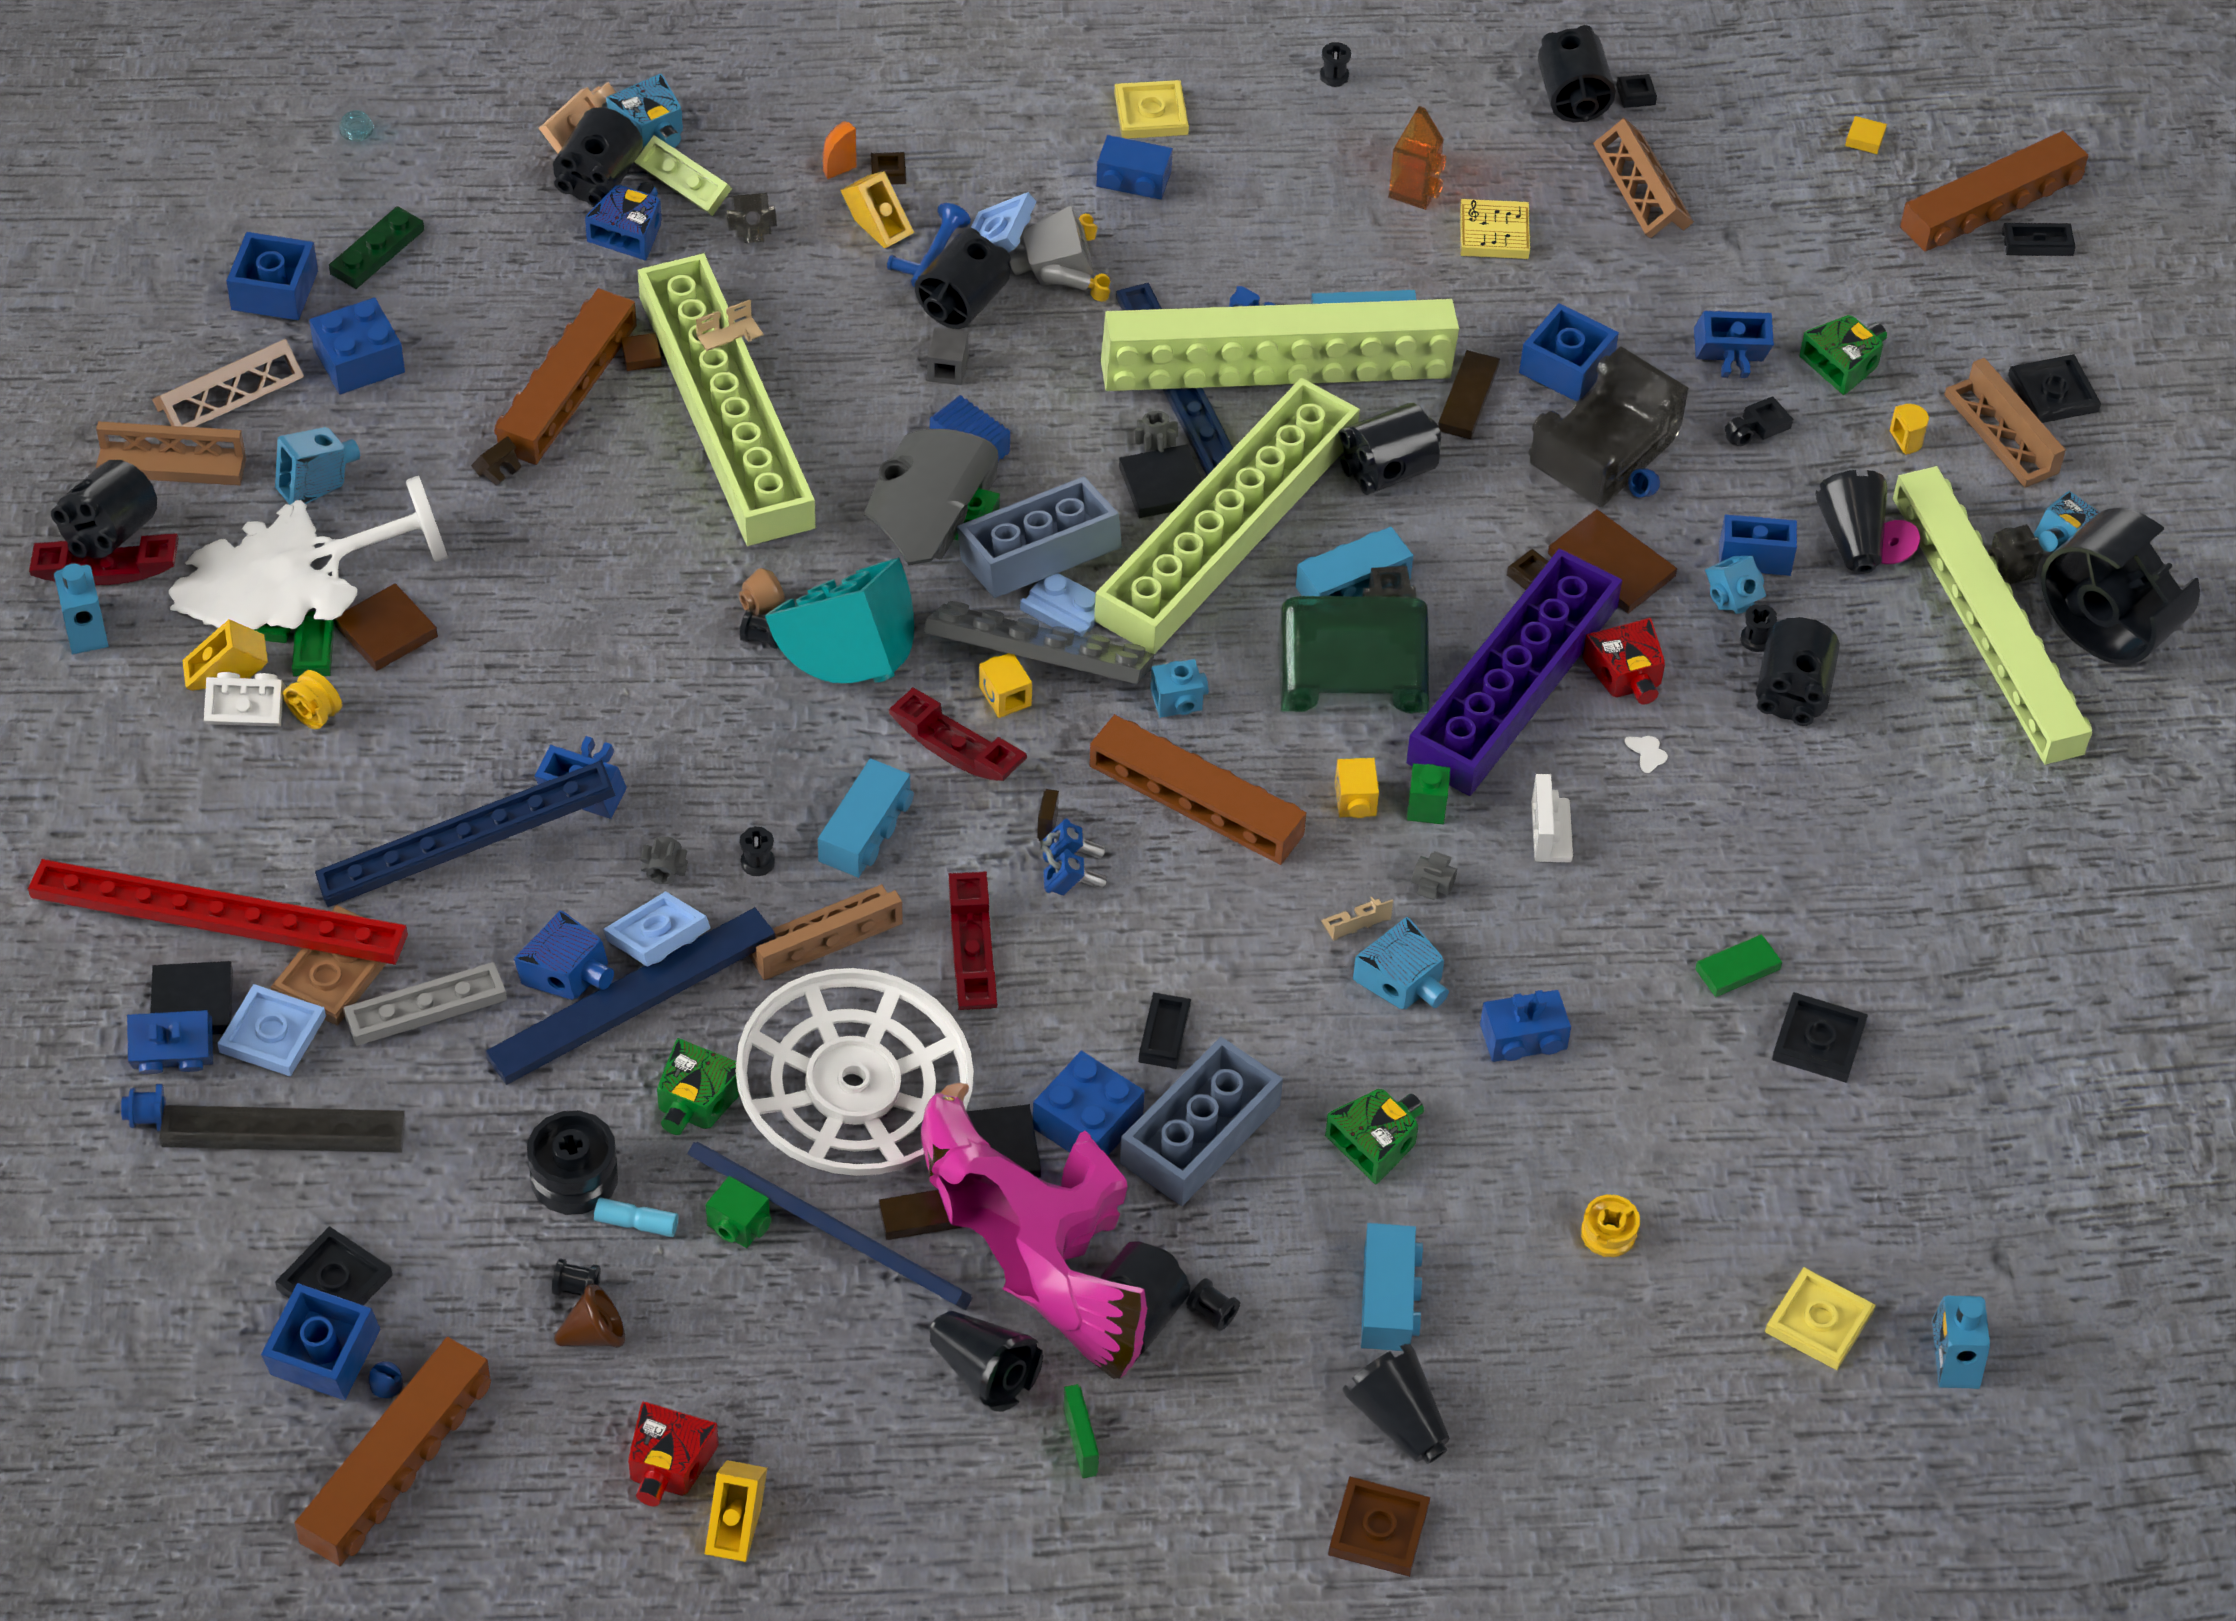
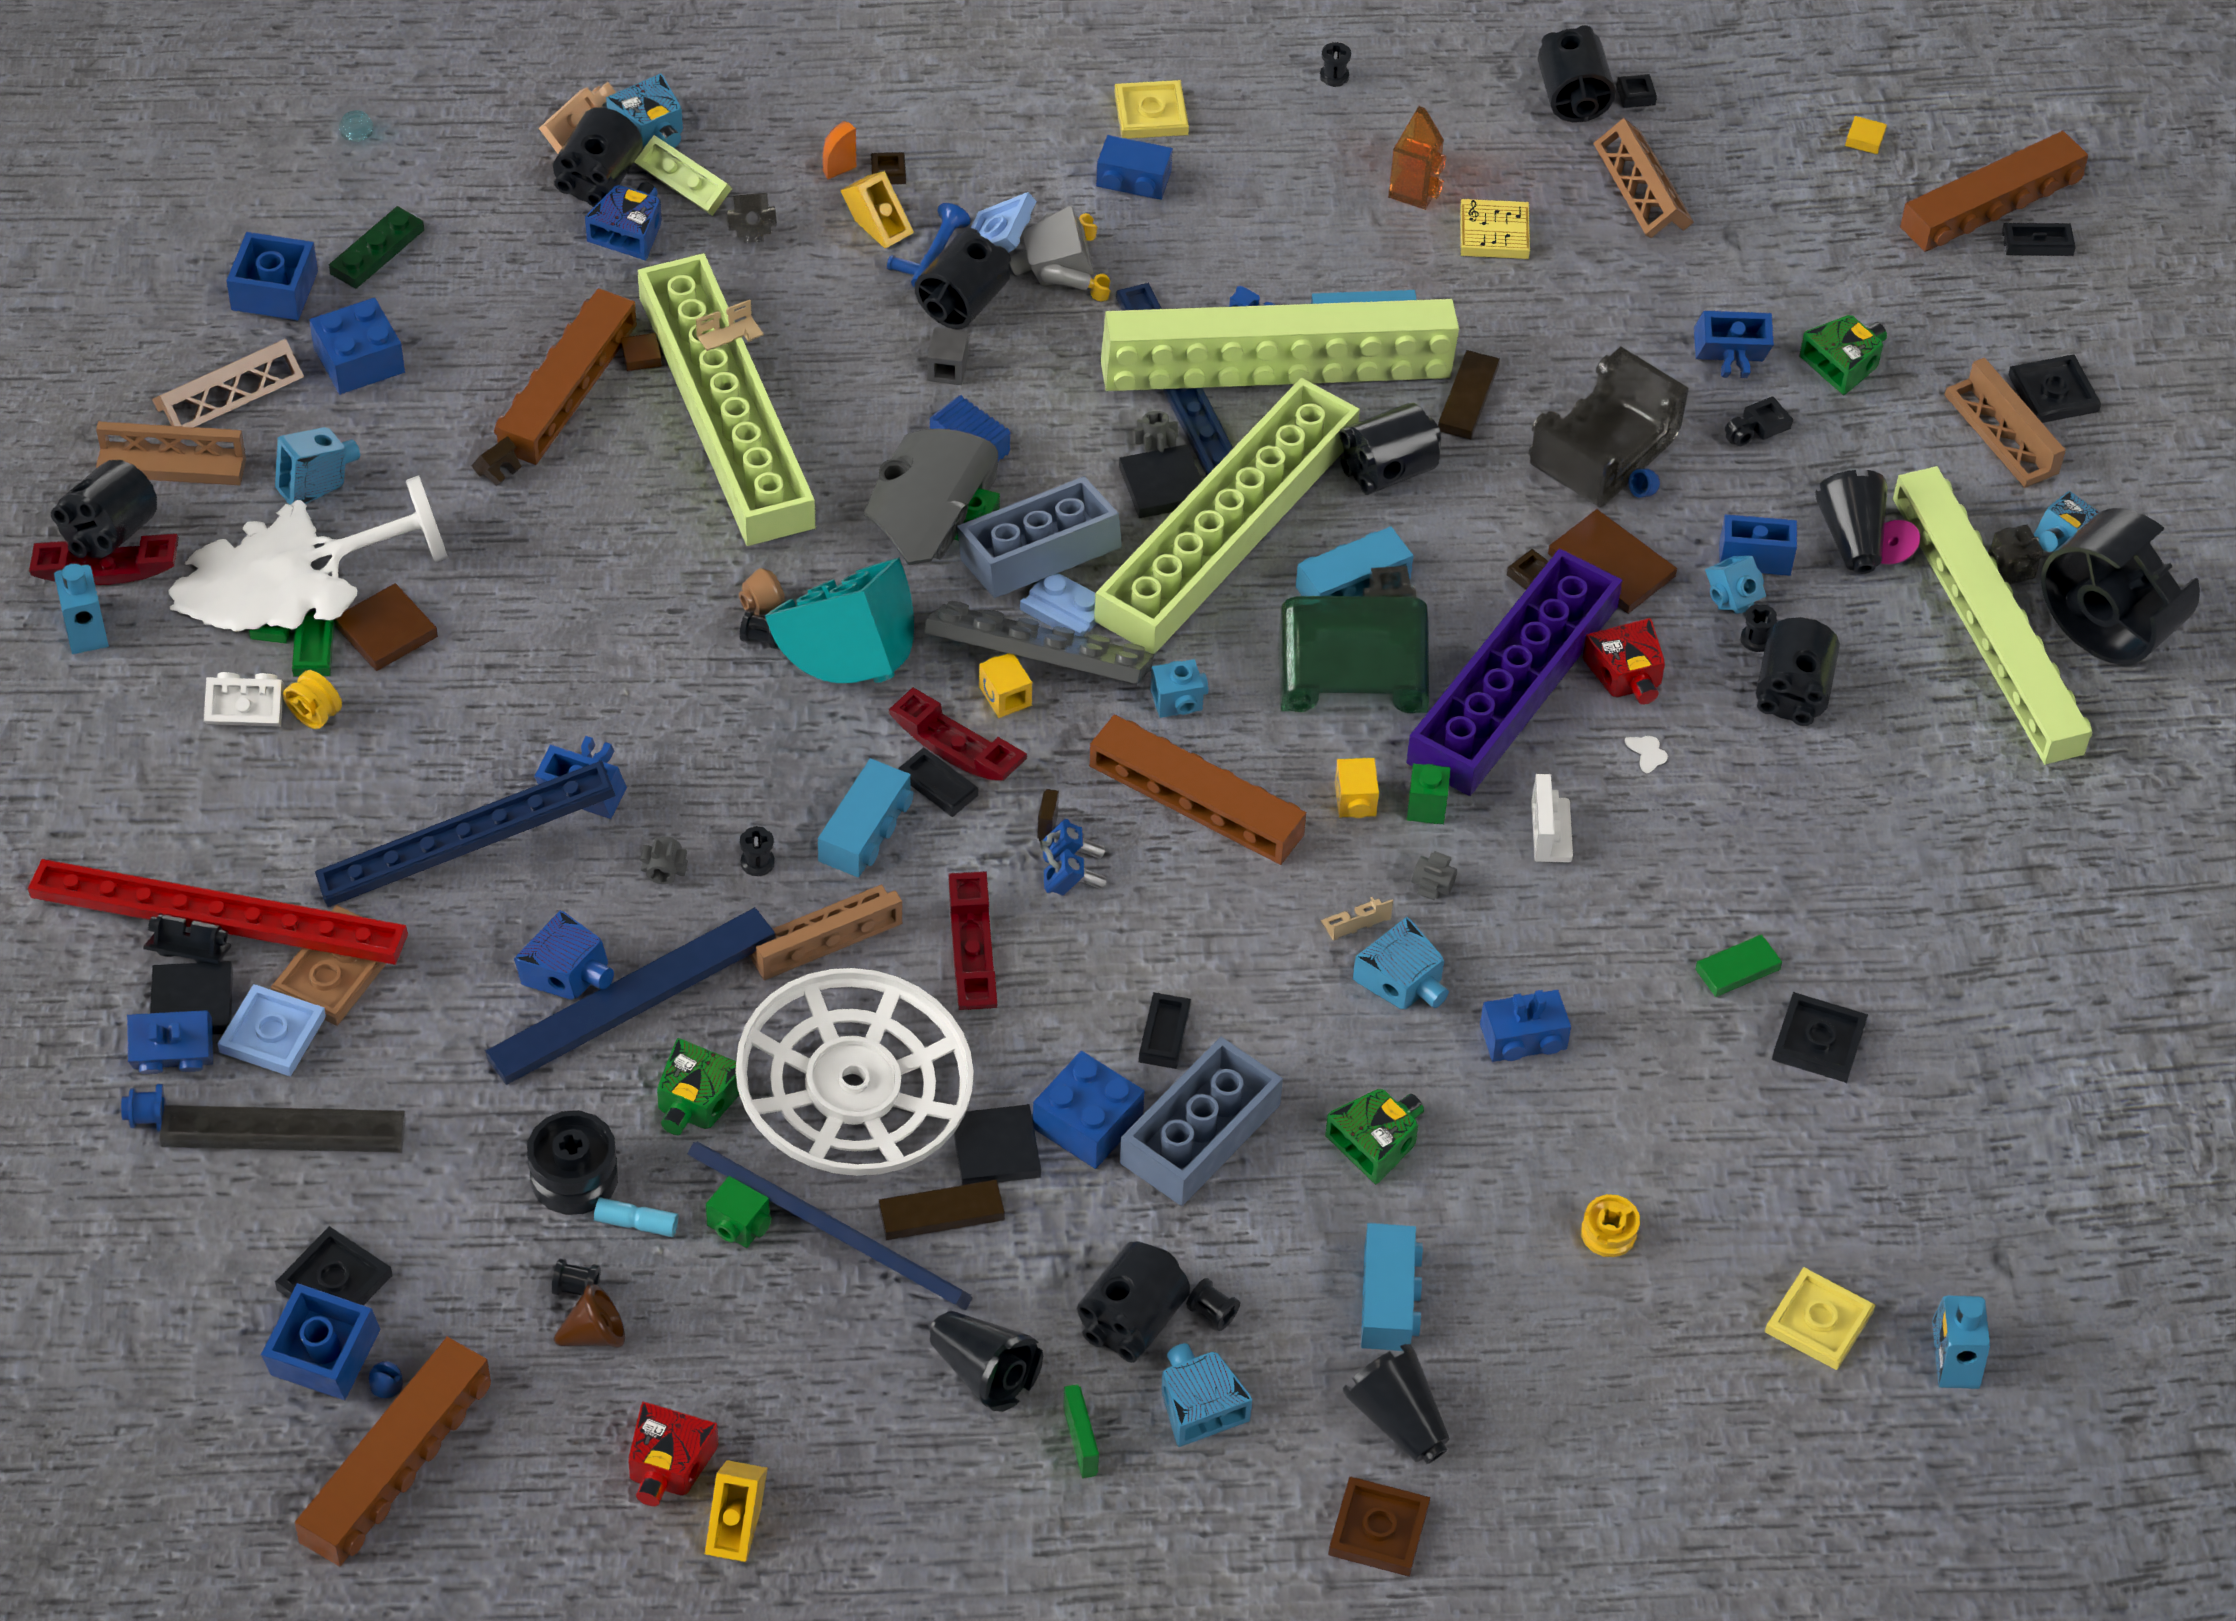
yellow slope [182,619,268,691] -> none
light grey plate [344,962,507,1046] -> none
light blue plate [603,891,711,967] -> none
dark pink animal [921,1083,1148,1379] -> none
blue brick [1519,303,1619,403] -> none
yellow brick [1889,404,1929,455] -> none
none -> black hinge [143,914,231,964]
none -> black tile [898,747,978,817]
none -> dark azure torso [1161,1343,1252,1447]

